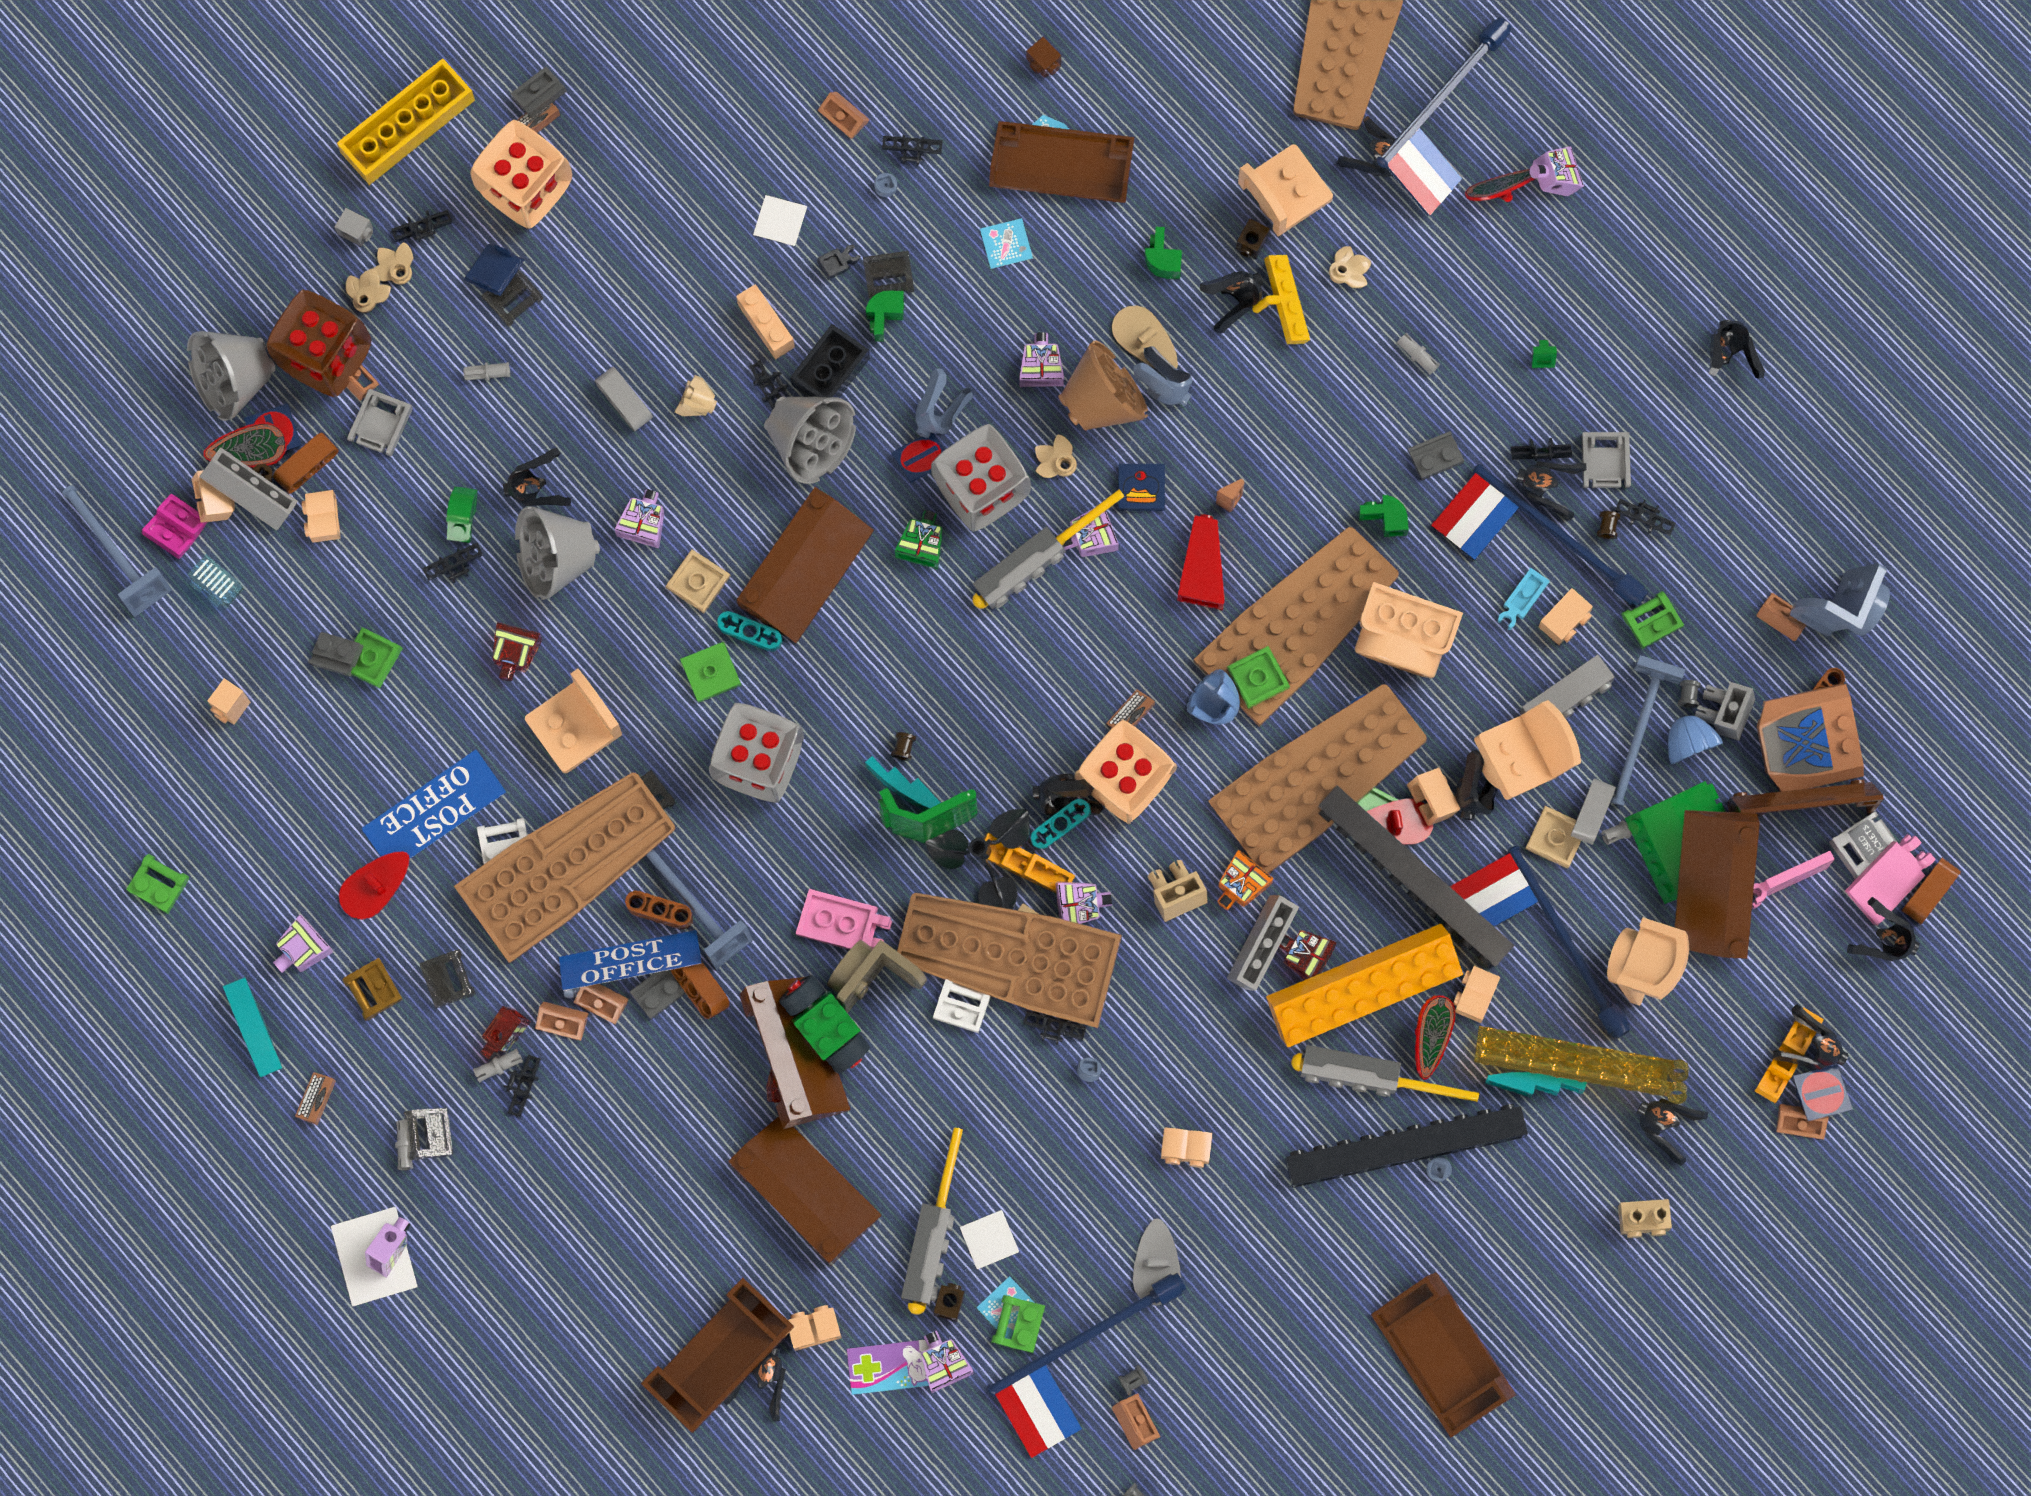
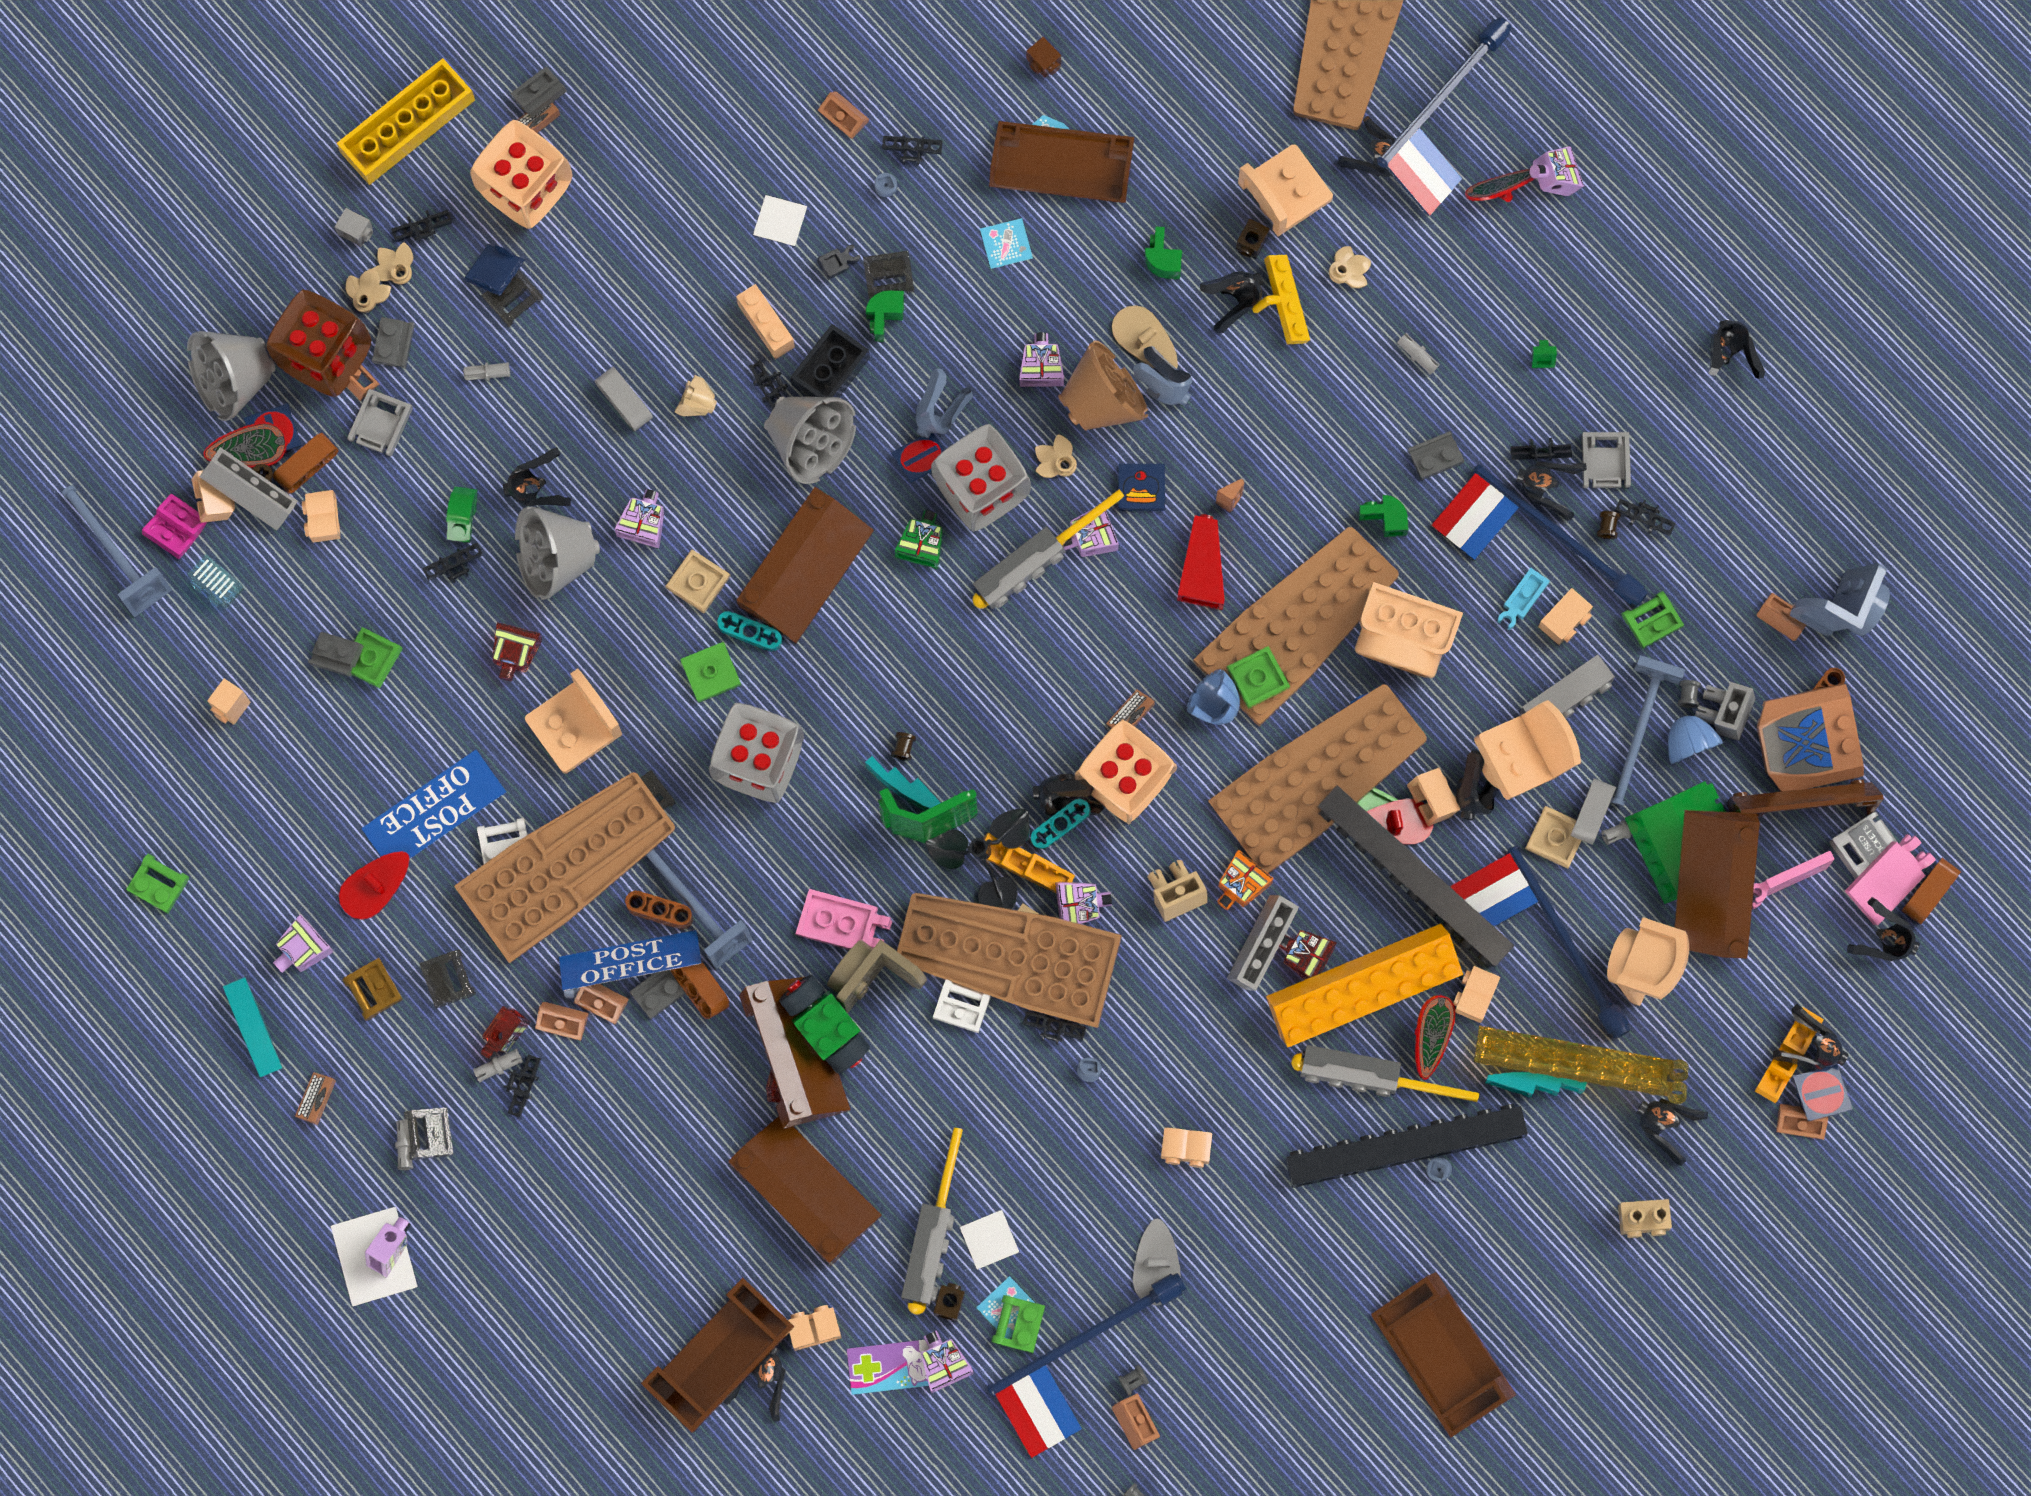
none -> dark grey plate [372,317,415,369]

